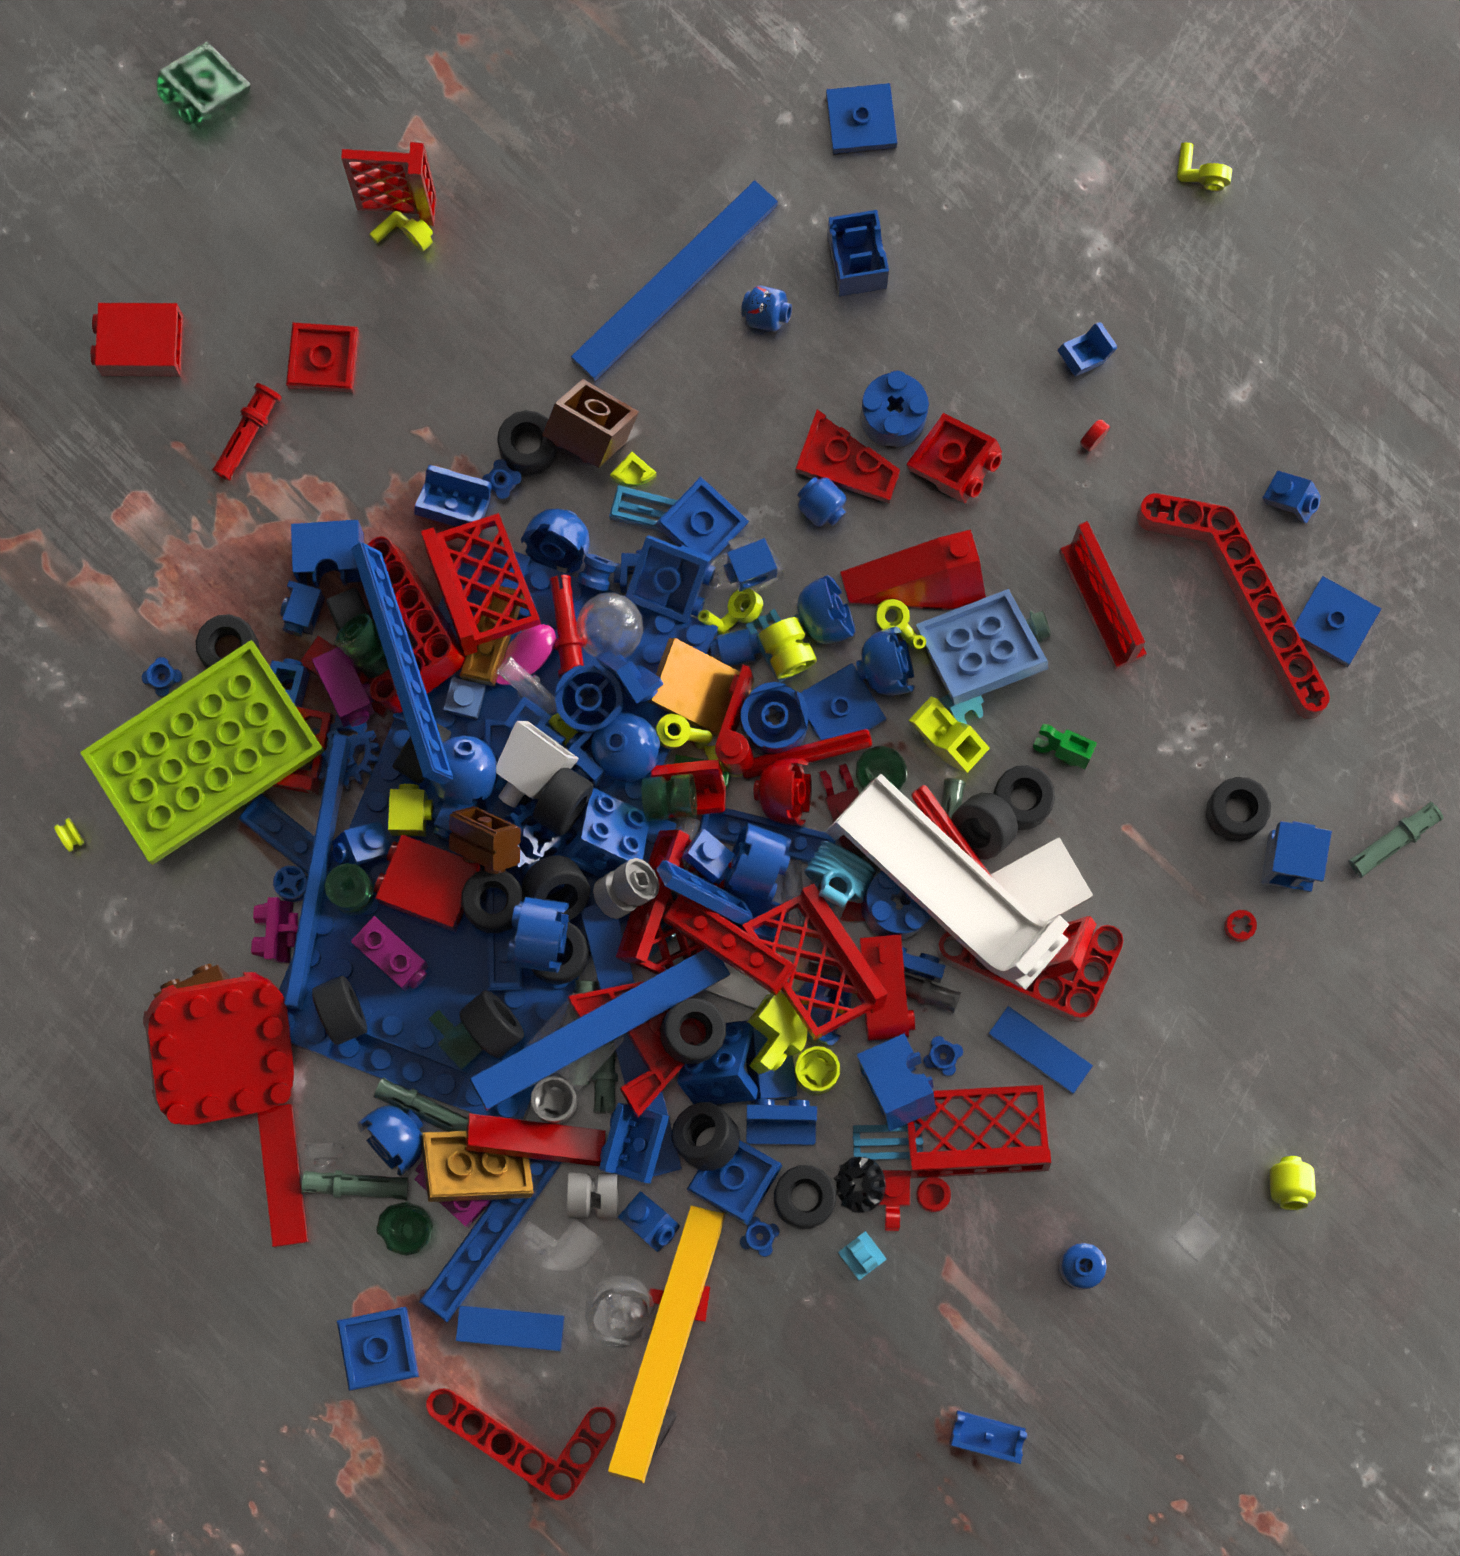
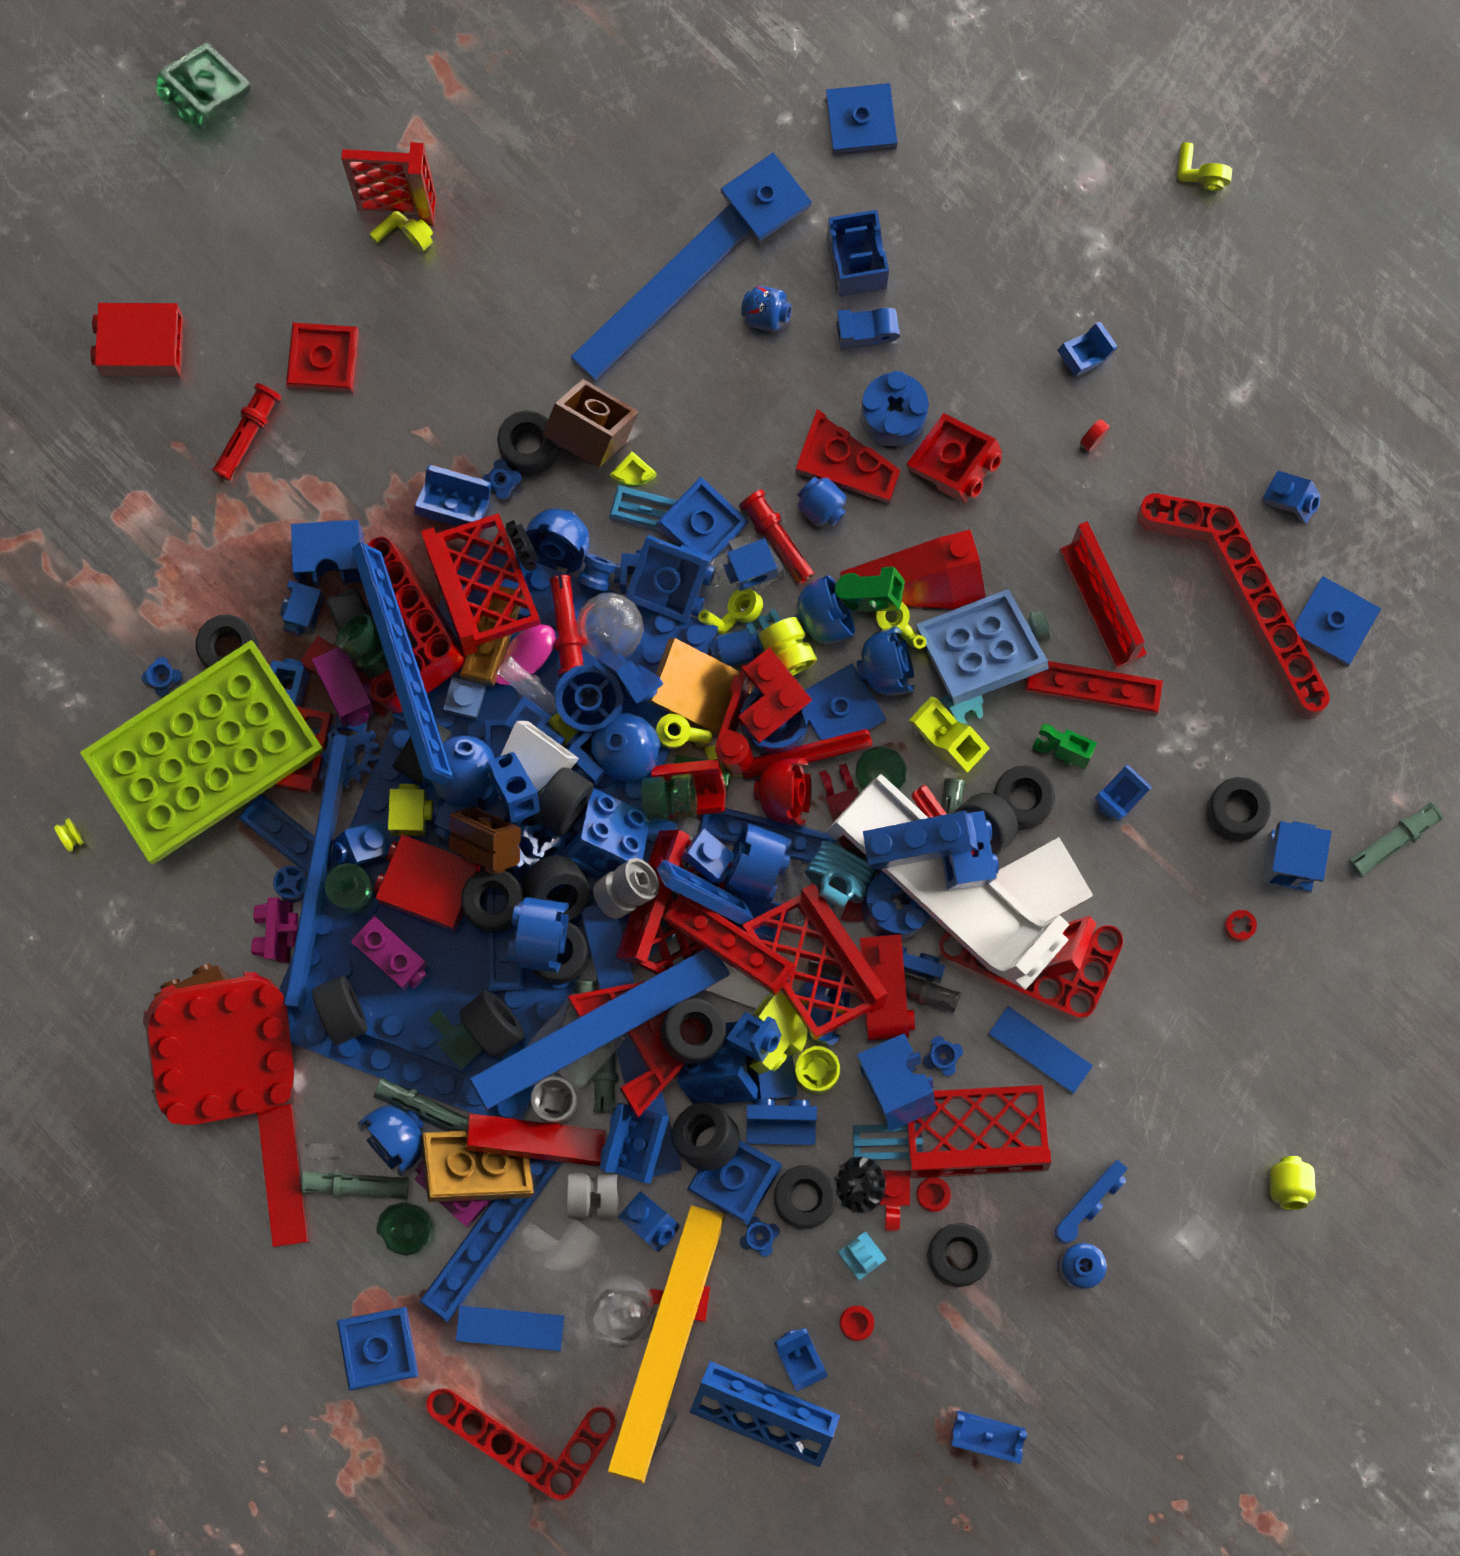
none -> blue leg [486,752,540,823]
none -> black gear [505,519,539,571]
none -> blue fence [689,1361,840,1467]
none -> blue plate [721,152,812,242]
none -> blue bracket [726,1012,782,1062]
none -> red plate [737,647,812,744]
none -> red pin [739,489,815,585]
none -> blue bracket [774,1328,828,1392]
none -> green leg [835,567,905,612]
none -> blue leg [836,308,900,350]
none -> red tile [839,1305,875,1341]
none -> blue brick [862,811,978,870]
none -> black tyre [927,1223,992,1287]
none -> blue brick [942,811,999,890]
none -> red tile [1024,661,1163,715]
none -> blue plate [1054,1159,1128,1244]
none -> blue bracket [1094,764,1152,821]

